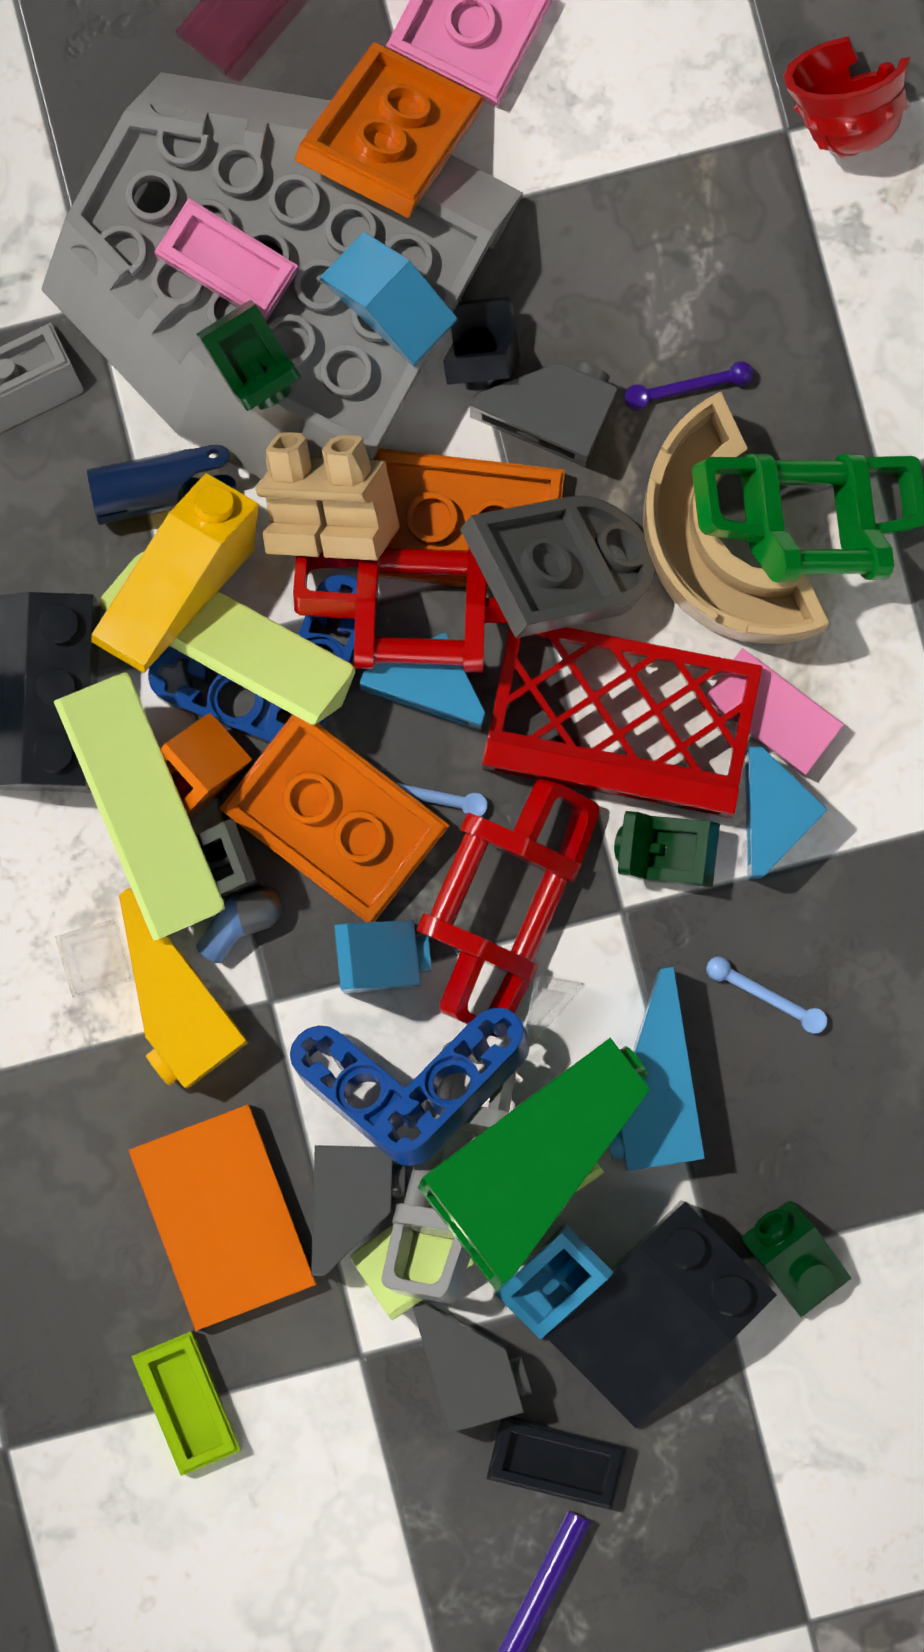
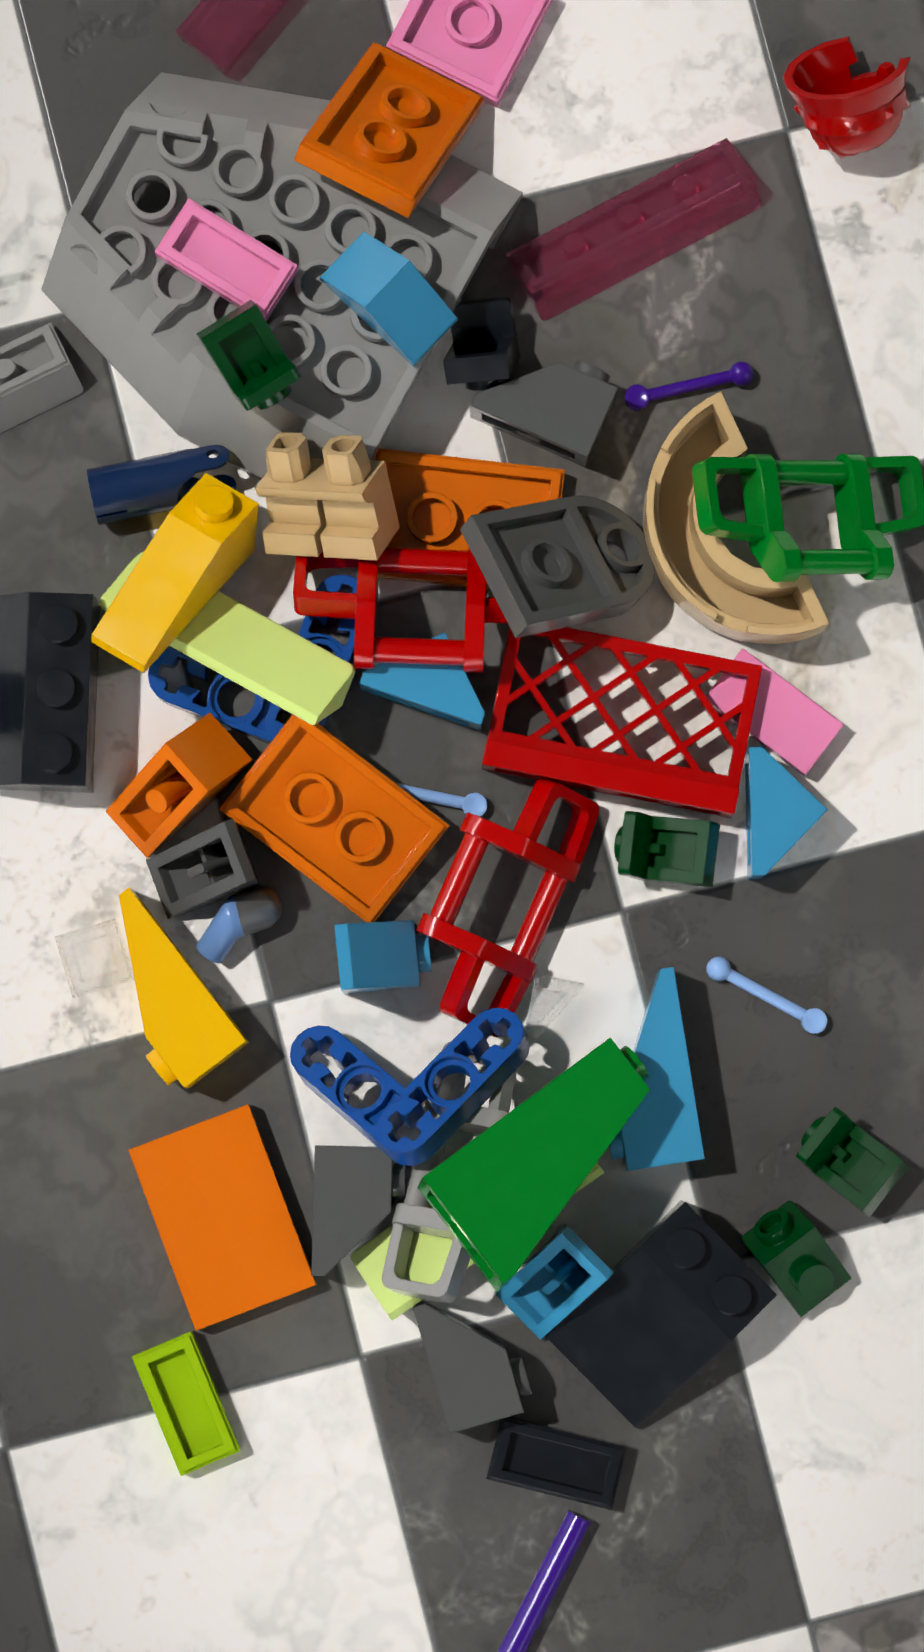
yellowish green slope [54,672,225,941] -> none
none -> clear pink slope [506,138,762,321]
none -> dark green bracket [796,1107,909,1217]

